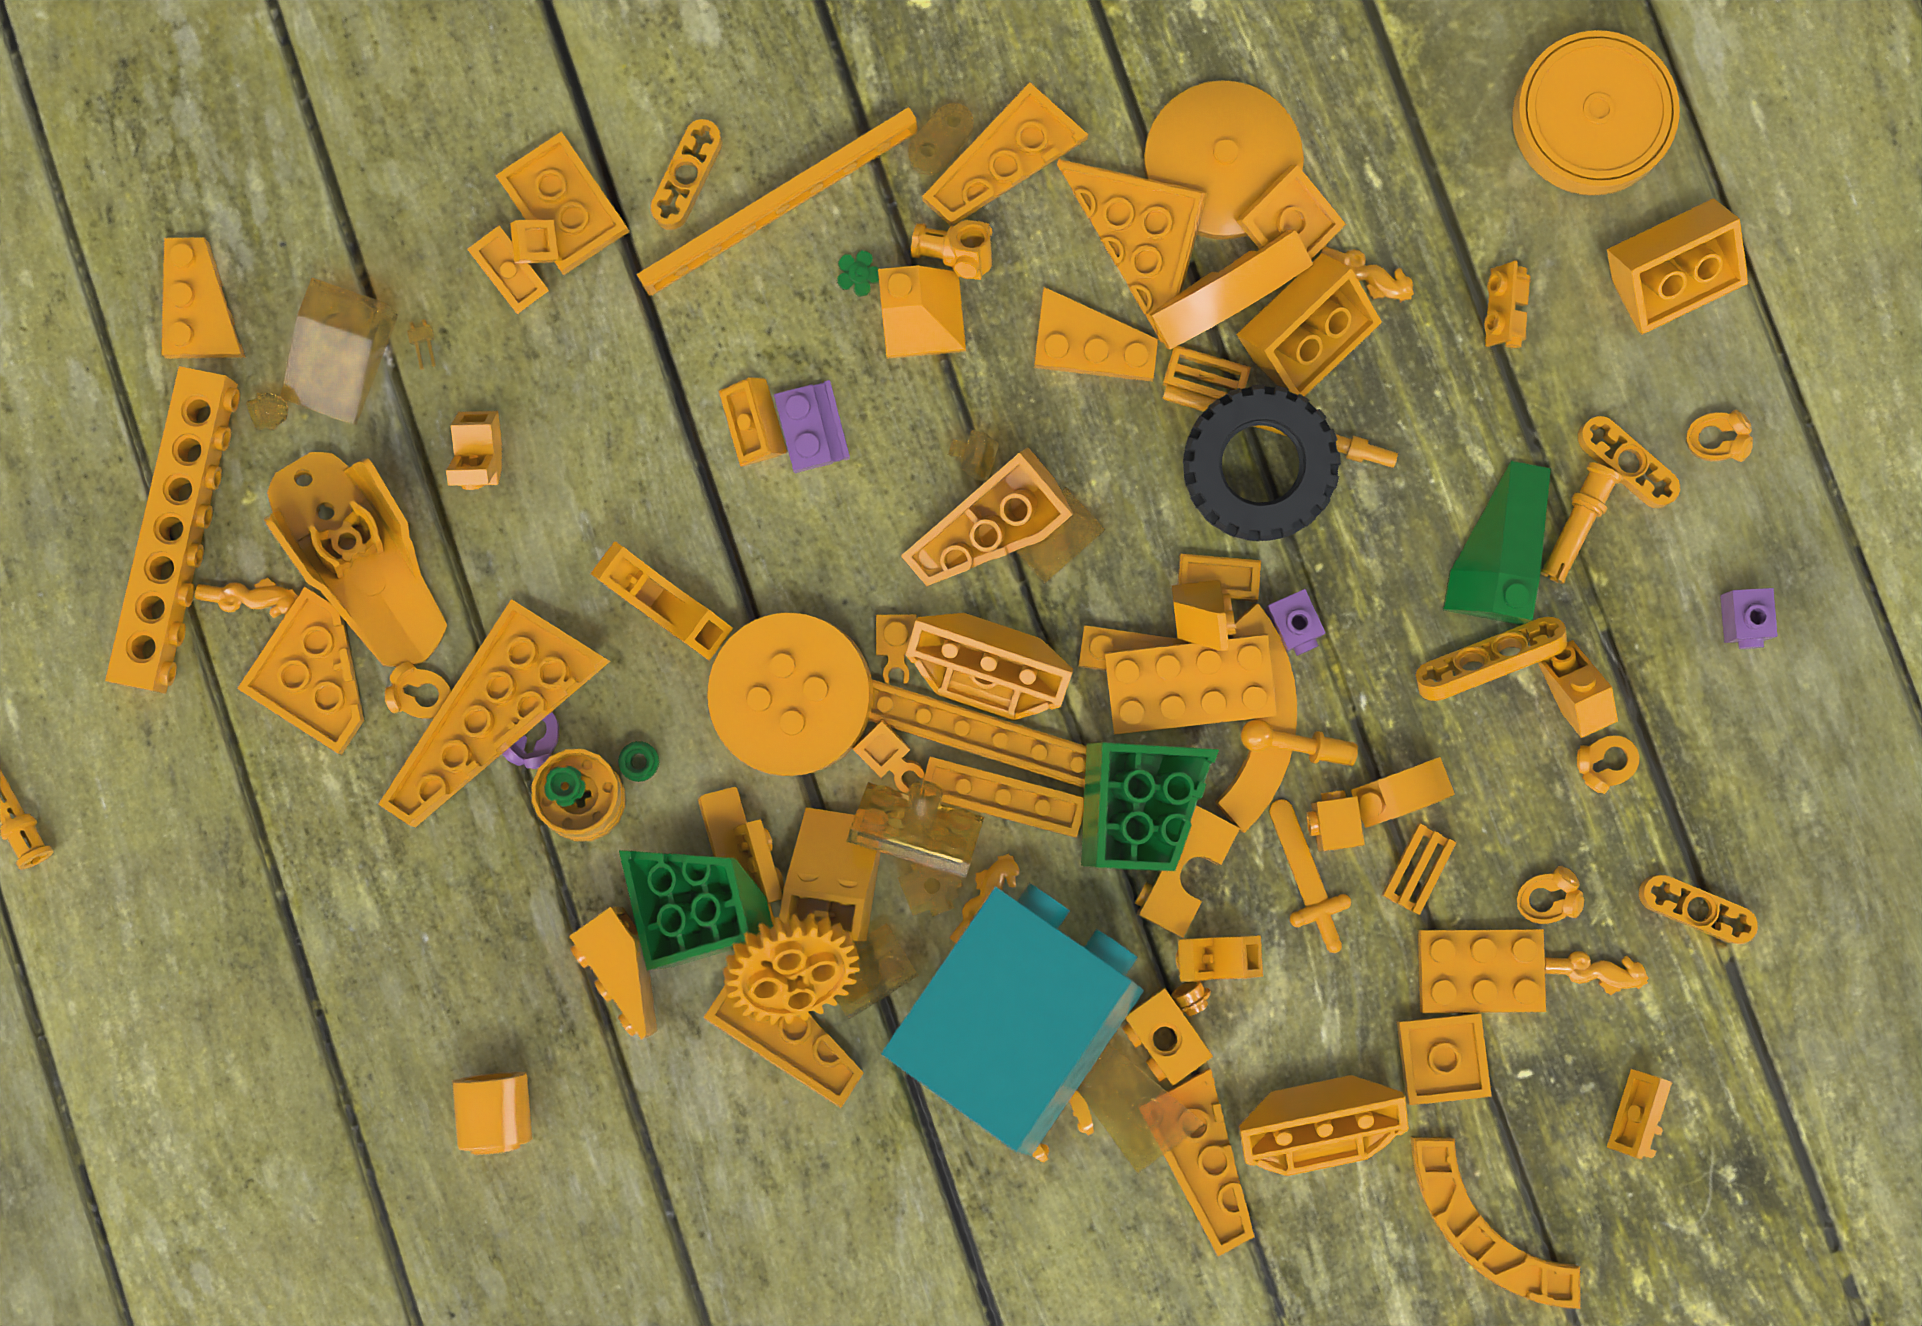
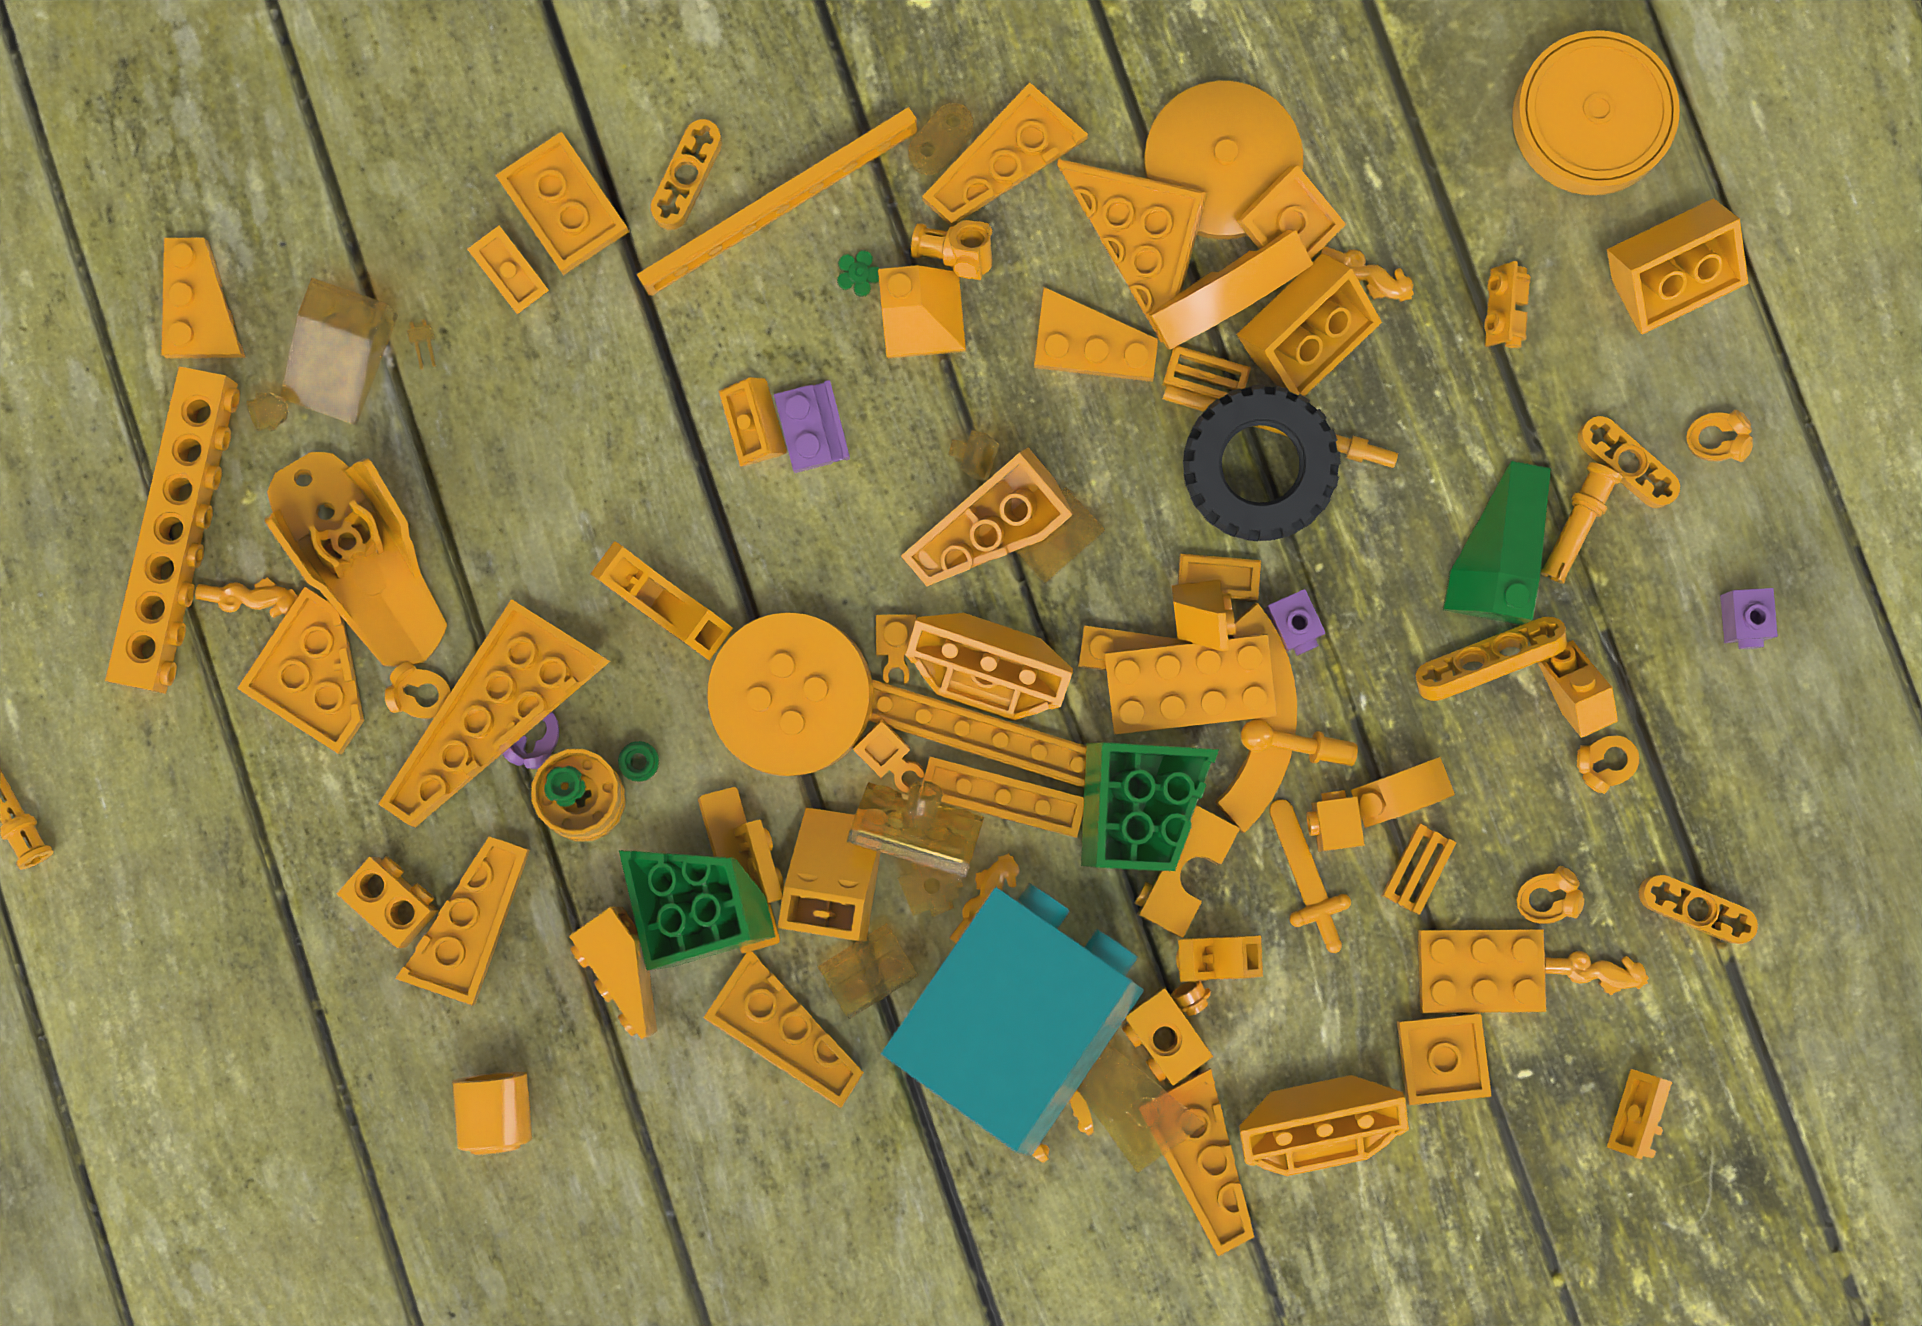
light orange brick [446,411,502,490] -> none
light orange plate [510,220,558,263] -> none
light orange gear [723,914,860,1024] -> none
light orange tile [1411,1137,1581,1309] -> none
none -> light orange brick [337,856,439,948]
none -> light orange wing [395,836,530,1005]

